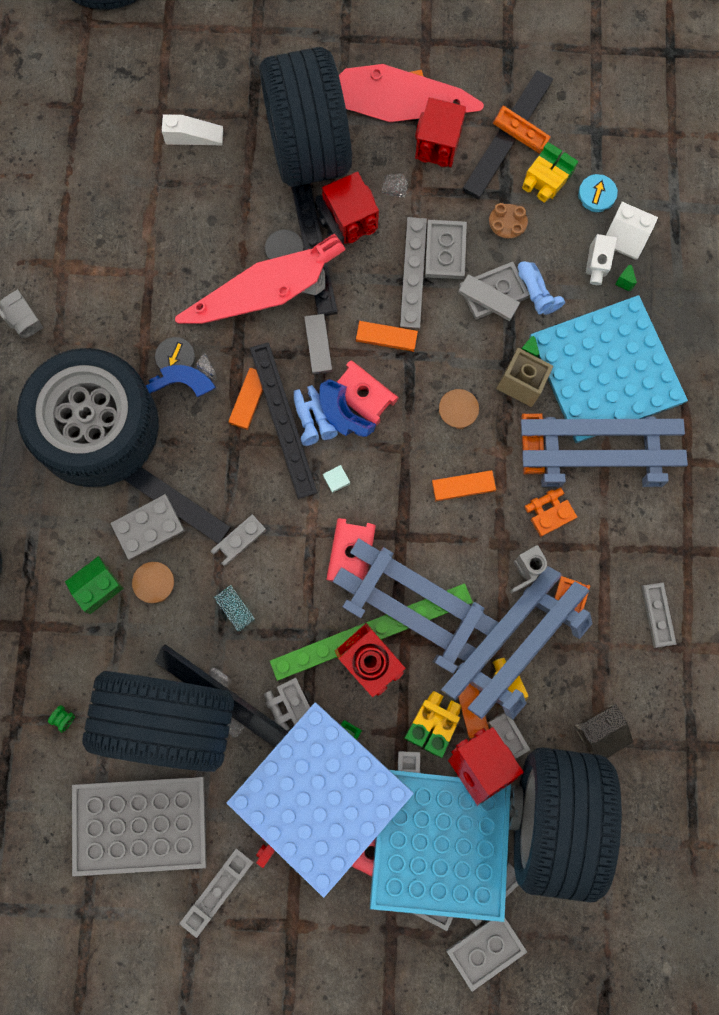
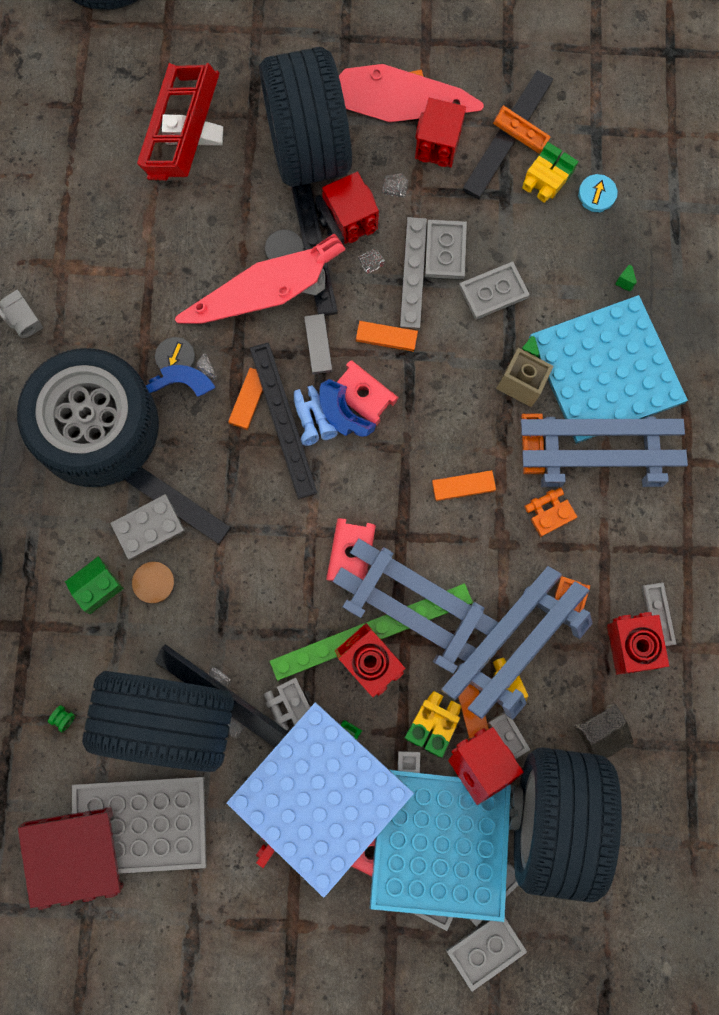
light grey slope [179,848,253,938] -> none
light grey hinge [211,514,266,567] -> none
clear light blue plate [214,585,256,632] -> none
light aqua tile [323,465,350,493] -> none
medium nougat dish [439,389,479,429] -> none
light grey tile [458,274,520,321] -> none
medium nougat dish [489,203,528,238] -> none
light grey piece [510,545,547,594] -> none
light blue piece [518,262,565,315] -> none
white torso [586,234,617,285] -> none
white slope [606,202,658,260] -> none
none -> dark red panel [18,807,124,910]
none -> red piece [137,63,220,180]
none -> clear slope [358,249,384,274]
none -> red brick [607,612,669,675]

